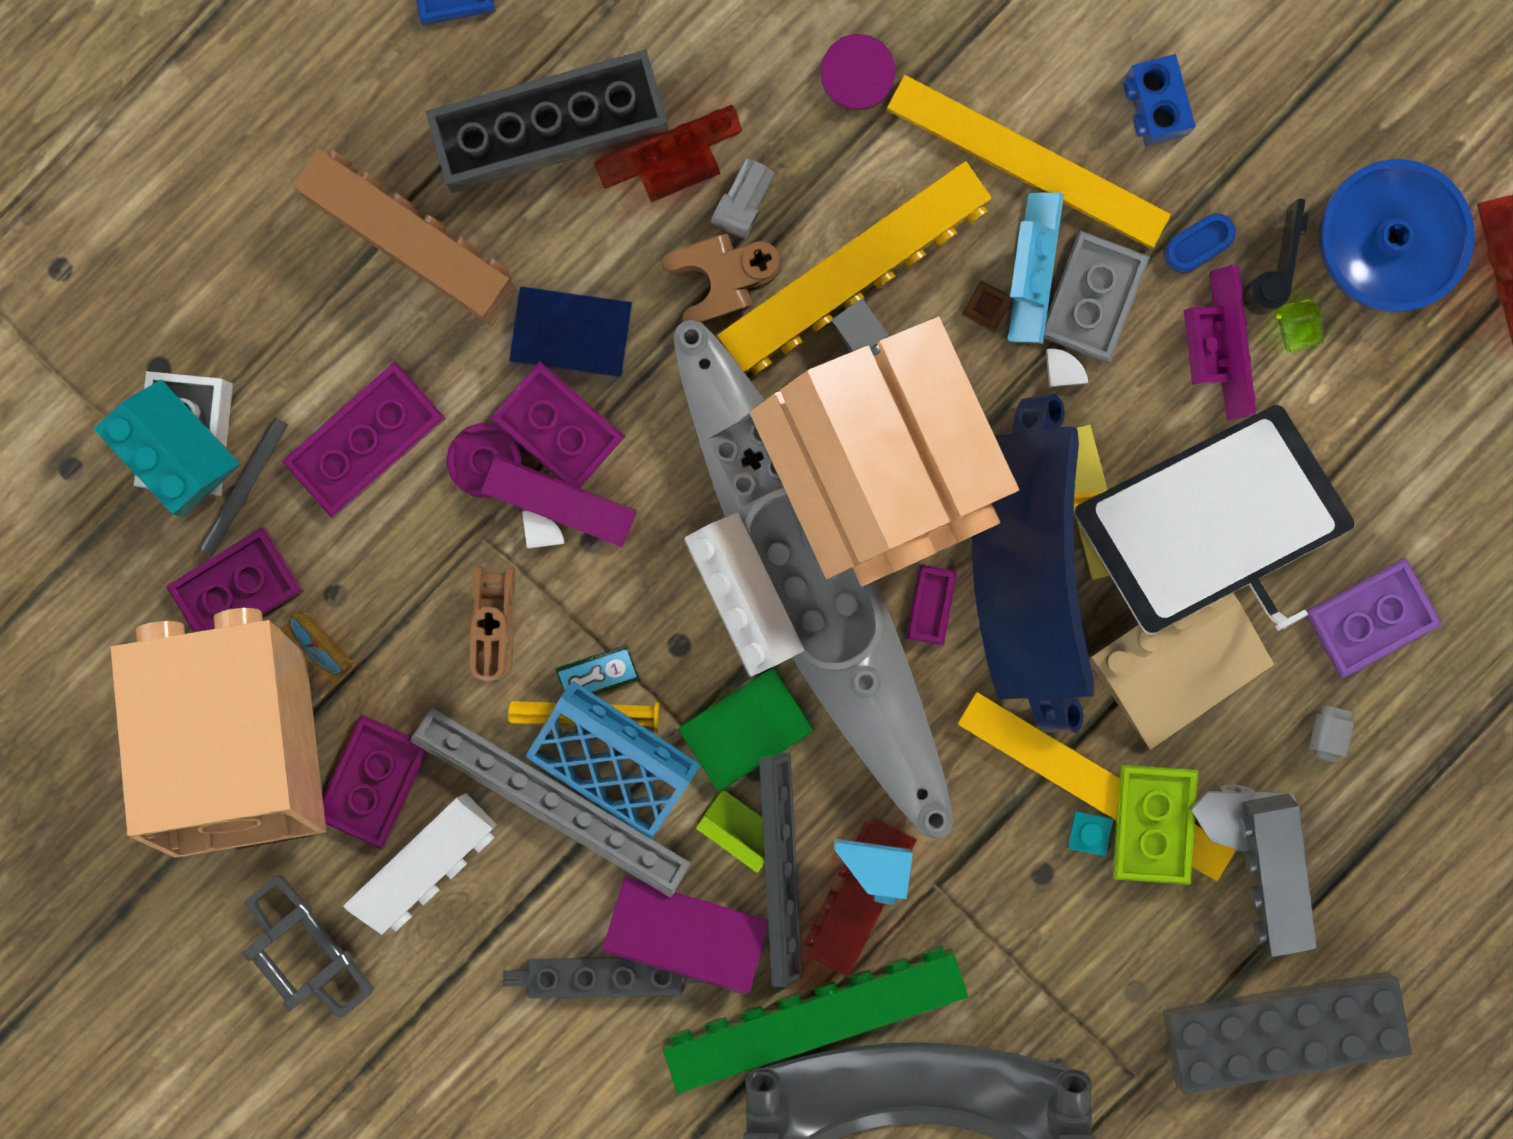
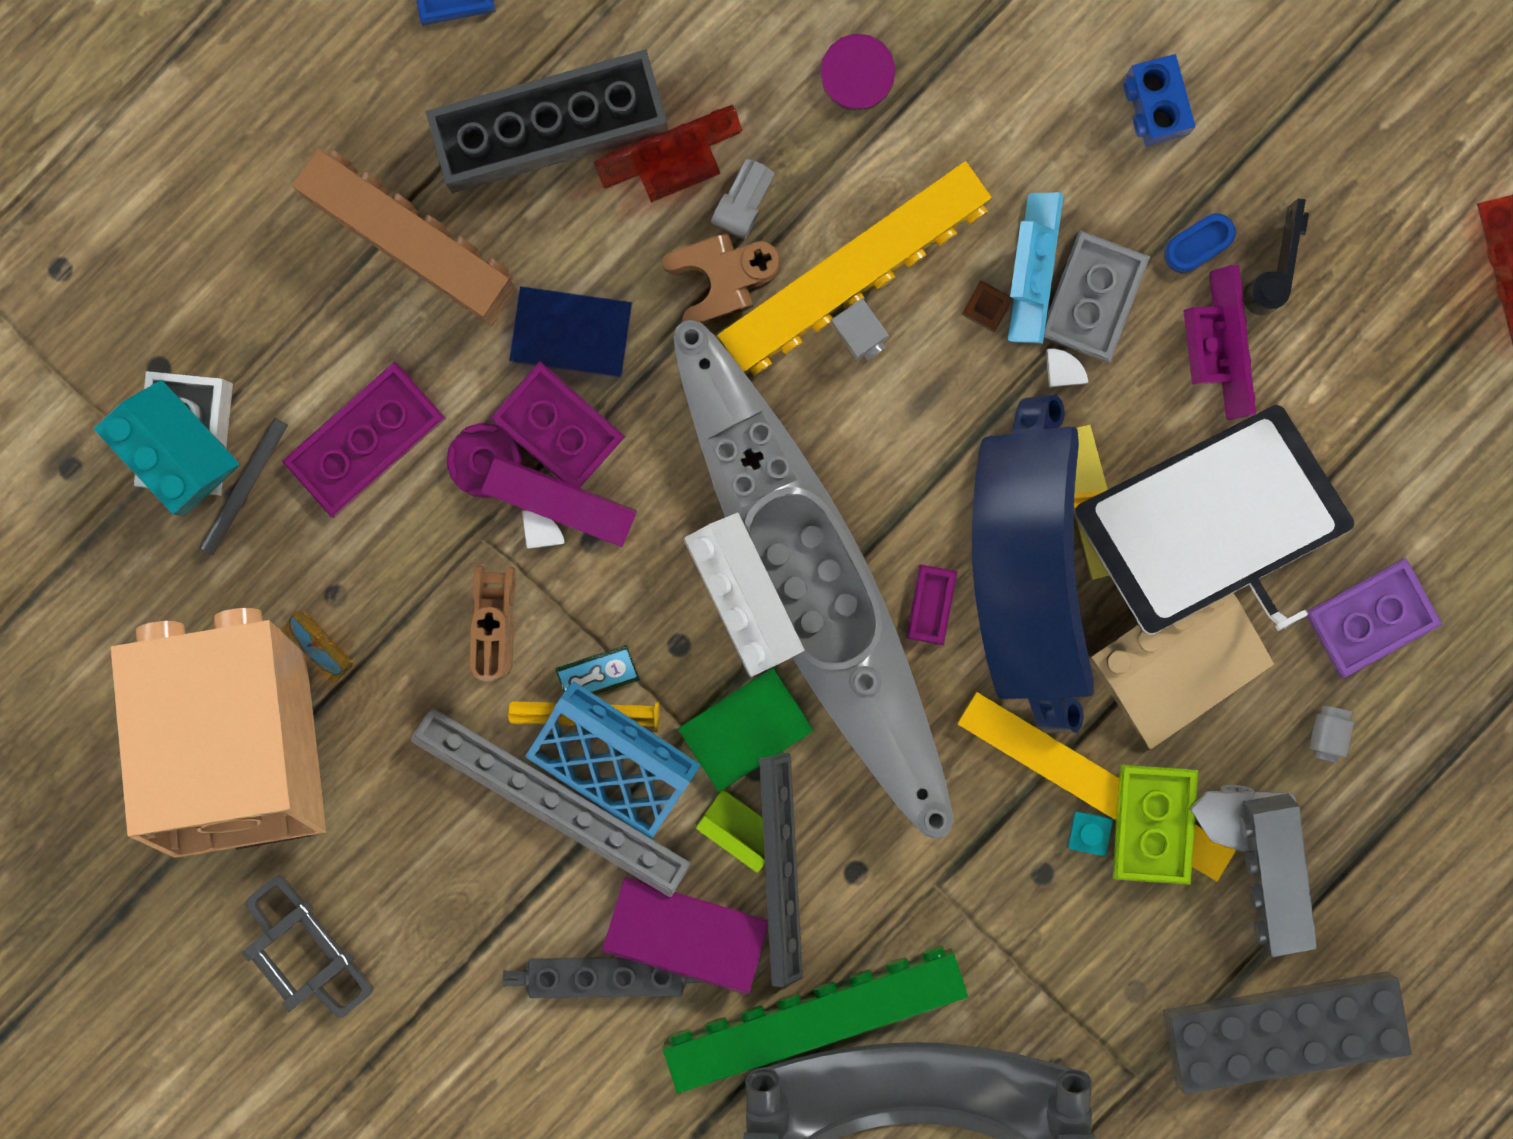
magenta tile [166,527,304,632] -> none
magenta tile [323,714,428,849] -> none
white slope [343,792,497,934] -> none
light nougat brick [749,317,1019,587] -> none
clear red brick [804,816,917,977] -> none
medium azure slope [833,839,913,904] -> none
yellow tile [886,74,1171,250] -> none
clear neon green slope [1276,300,1324,352] -> none
blue dish [1319,159,1475,313] -> none

